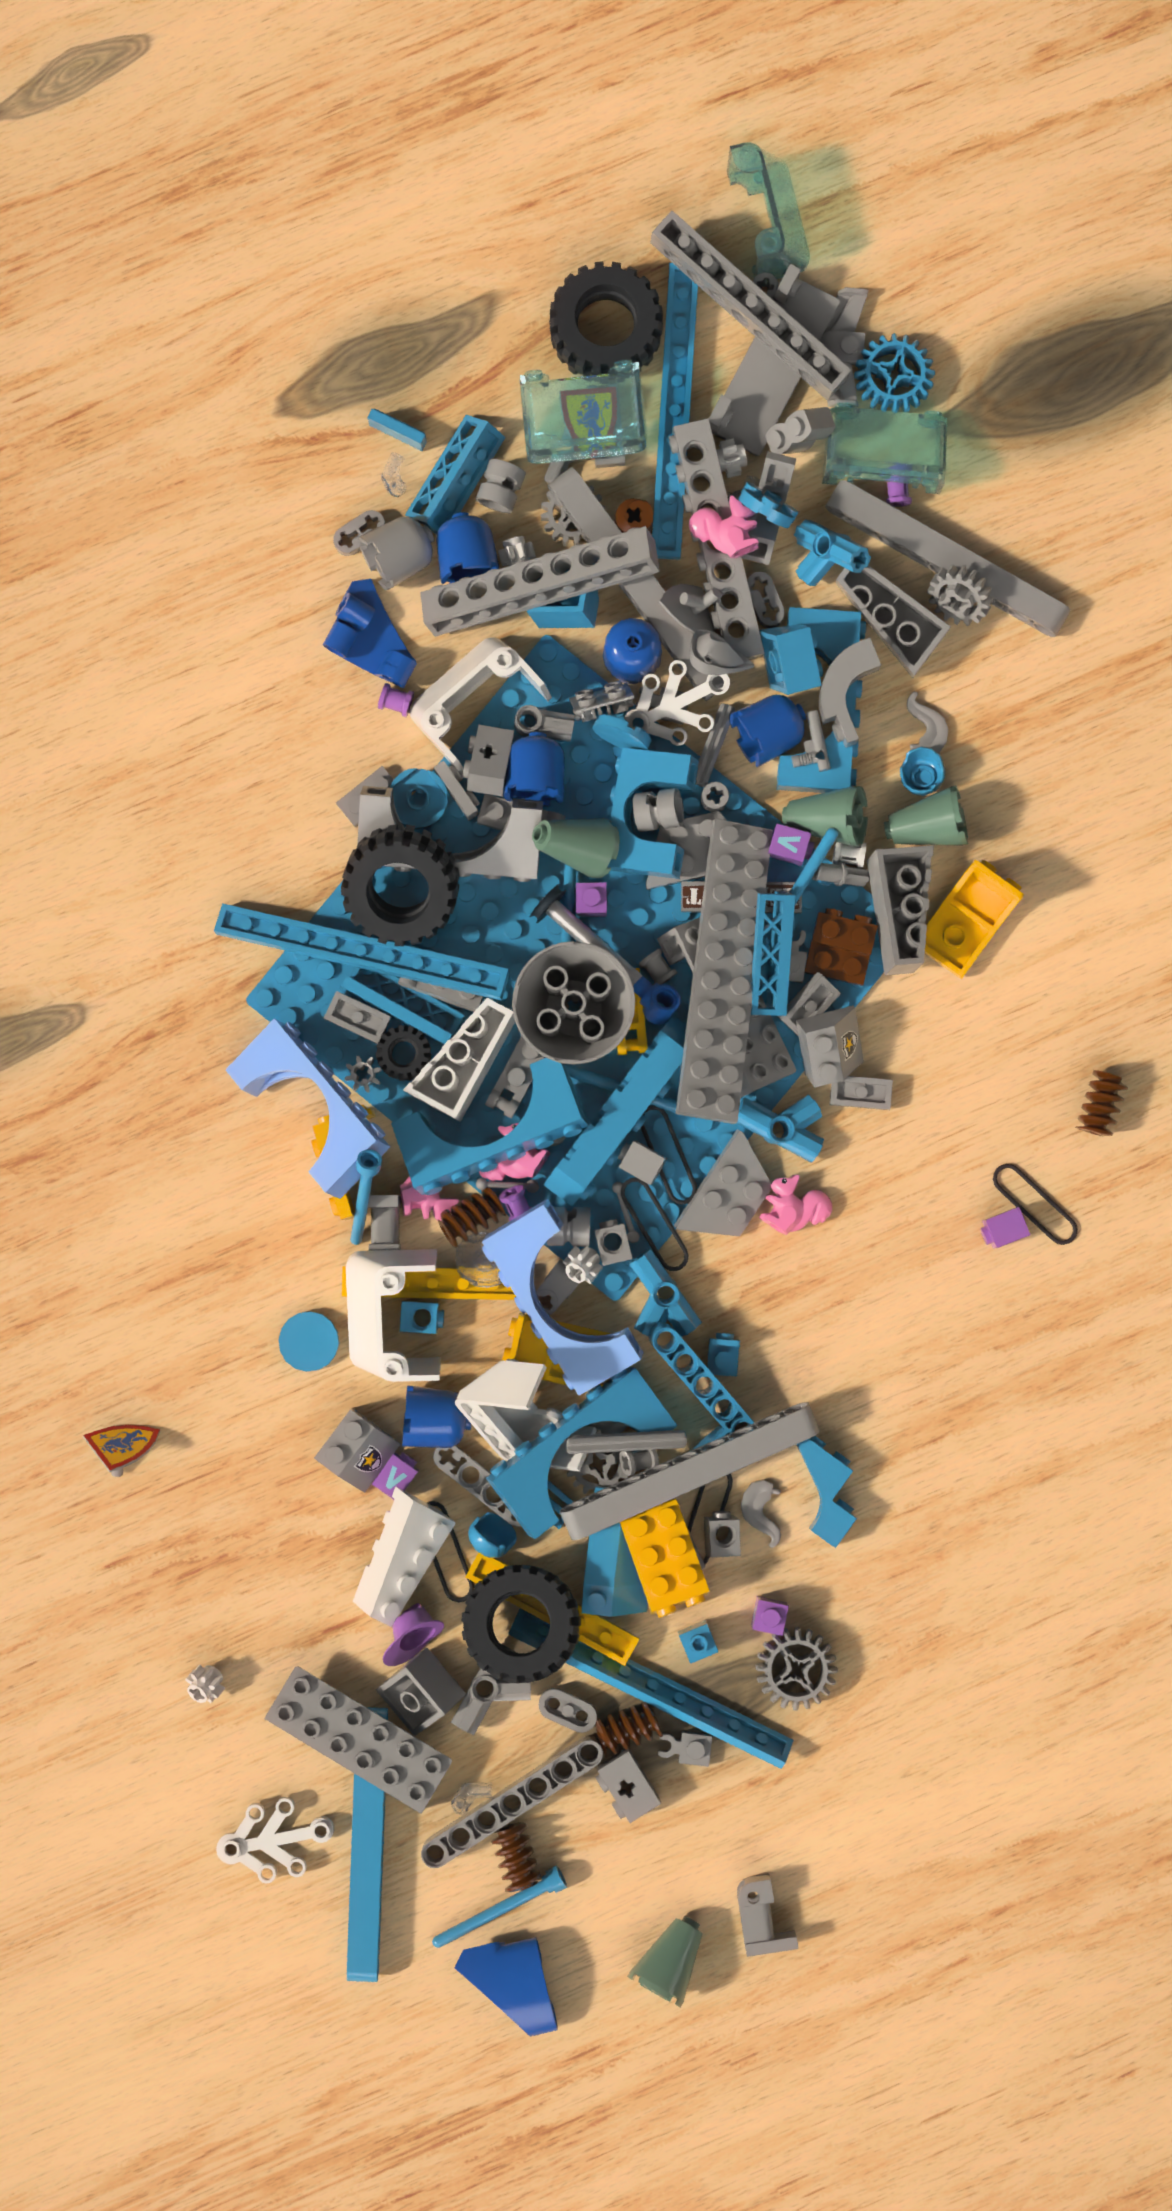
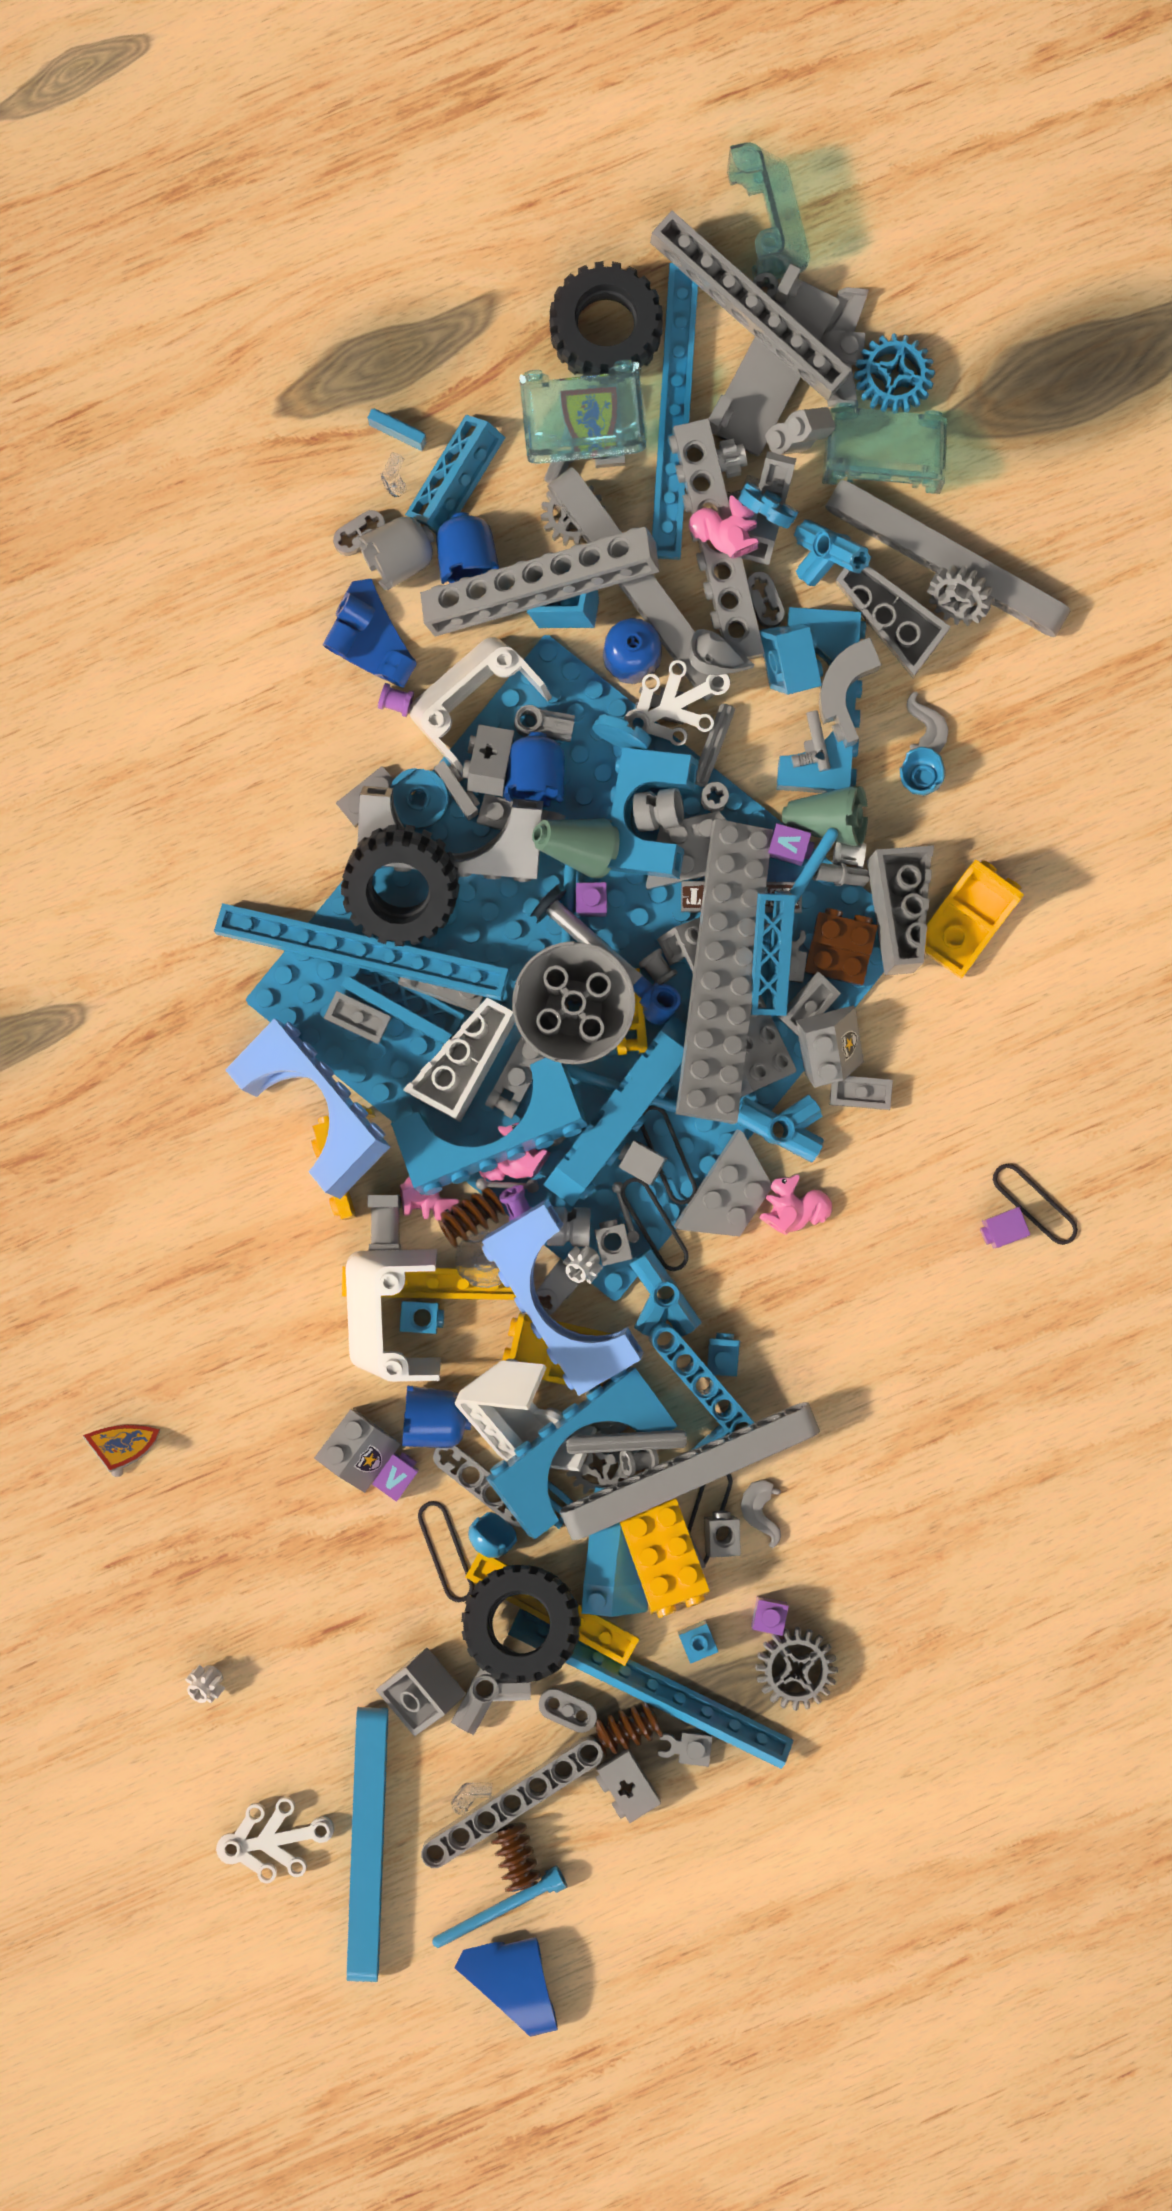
light grey bracket [264,1666,452,1814] -> none
dark azure tile [278,1311,339,1372] -> none
white gear [344,1056,382,1093] -> none
dark azure piece [350,1149,382,1245] -> none
white wedge [353,1487,455,1627] -> none
black tyre [376,1025,432,1081] -> none
medium lavender piece [382,1603,444,1666] -> none
light grey wheel [476,459,526,514] -> none
white gear [498,536,536,567] -> none
light grey hinge [569,681,634,723] -> none
reddish brown piece [615,498,654,535] -> none
sand green cone [627,1916,703,2008] -> none
light grey shield [659,584,721,634] -> none
blue cylinder [730,694,806,767] -> none
light grey piece [737,1874,798,1957] -> none
dark azure arch [797,1436,857,1548] -> none
medium lavender bush [884,471,912,507] -> none
sand green cone [884,785,968,846] -> none
reddish brown piece [1075,1070,1128,1137] -> none

